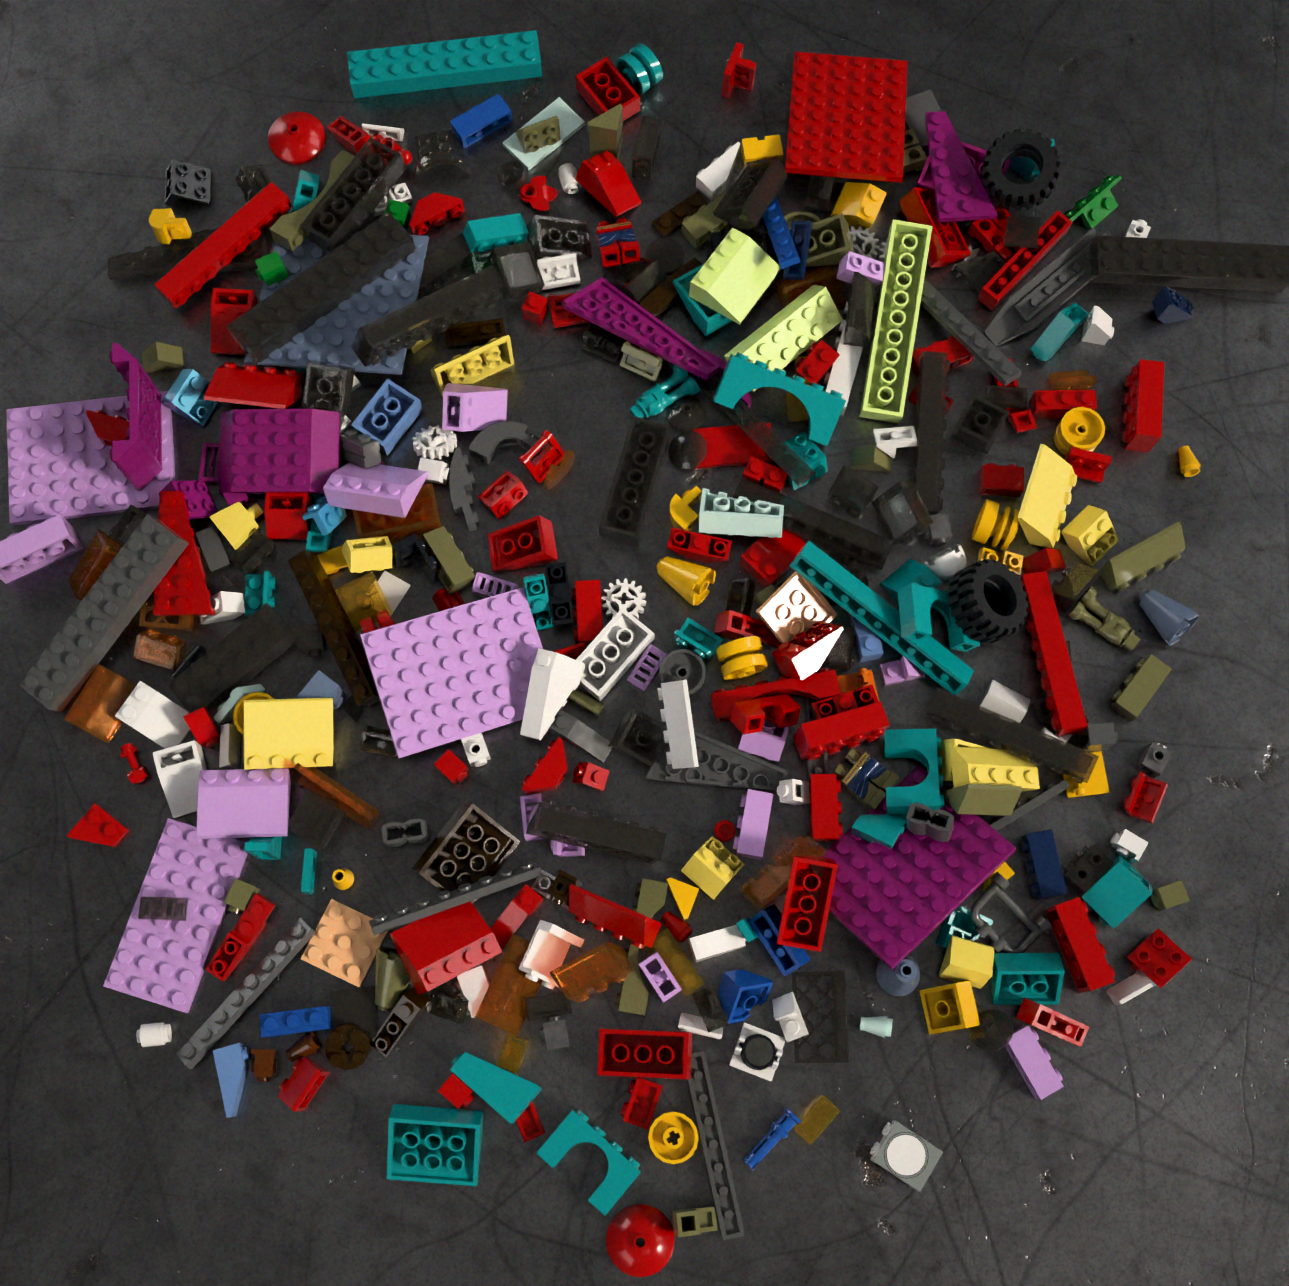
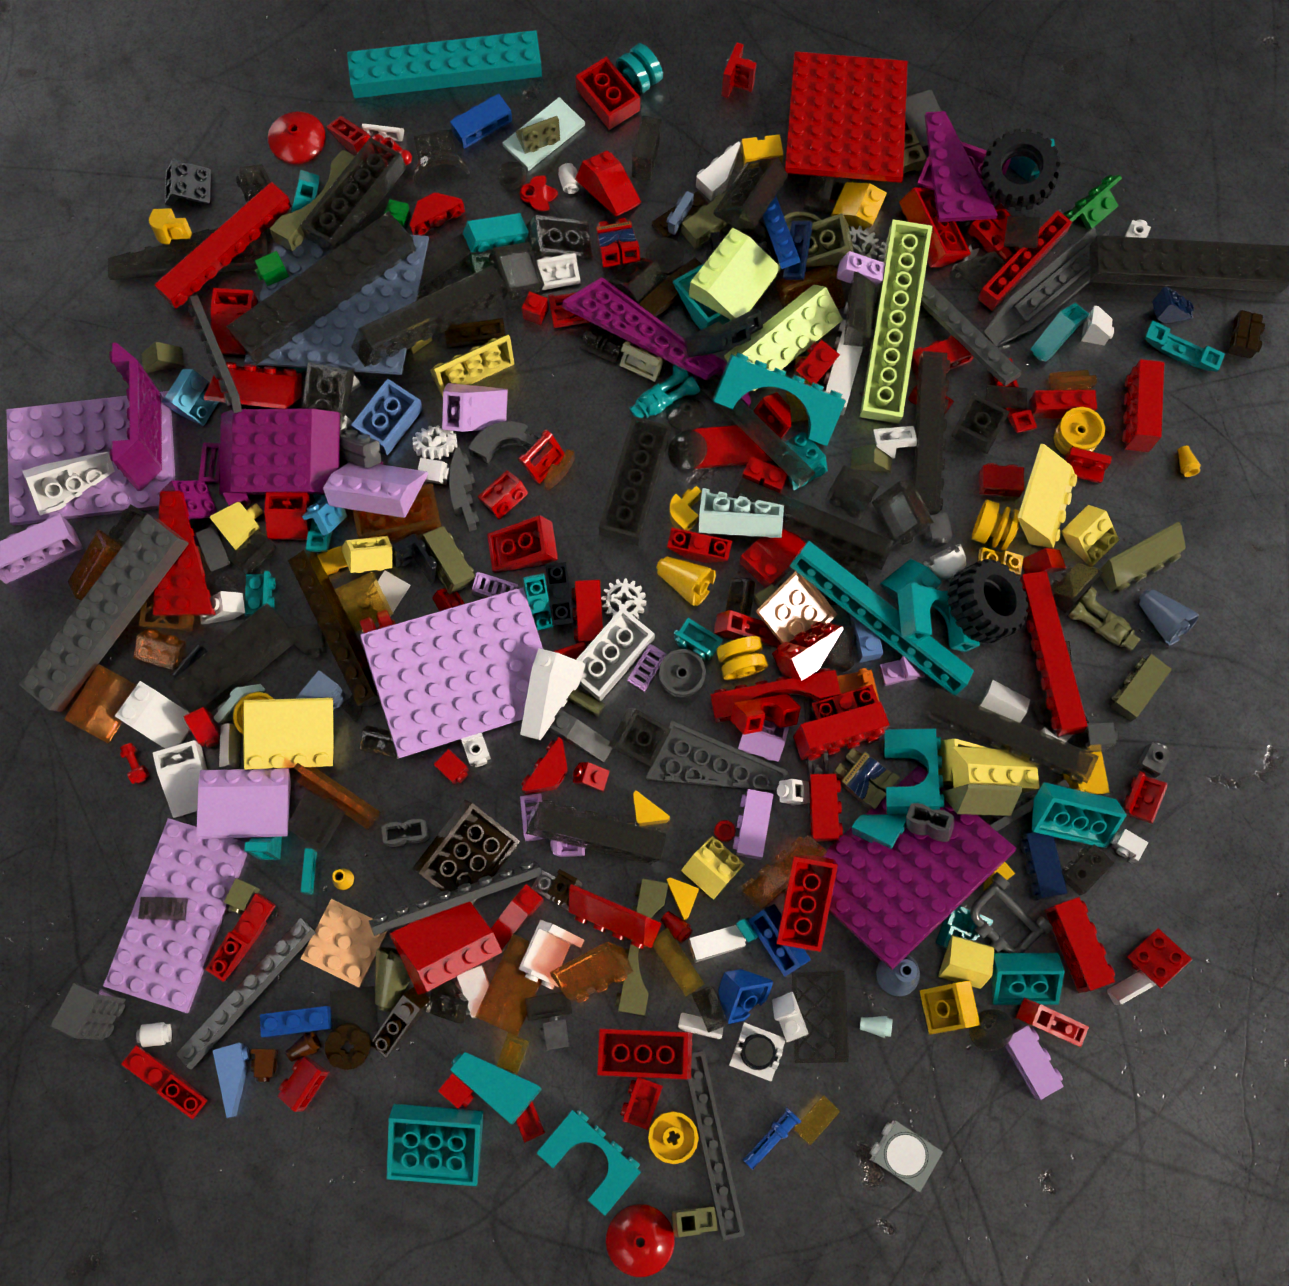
red wing [67,803,129,847] -> none
red slope [86,410,130,447] -> none
white slope [368,183,413,216] -> none
olive slope [587,104,623,159] -> none
lavender brick [639,952,682,1003] -> none
white slope [657,680,699,769] -> none
teal slope [1081,855,1152,929] -> none
olive brick [1151,880,1190,911] -> none
none -> white wedge [22,451,115,516]
none -> dark grey brick [51,983,126,1040]
none -> red slope [121,1045,208,1120]
none -> dark grey plate [188,295,242,413]
none -> yellow slope [633,790,670,827]
none -> sand blue plate [666,191,694,235]
none -> black slope [684,308,763,357]
none -> red slope [753,392,791,440]
none -> teal slope [1032,782,1127,848]
none -> teal slope [1144,321,1225,372]
none -> dark brown brick [1228,310,1265,359]

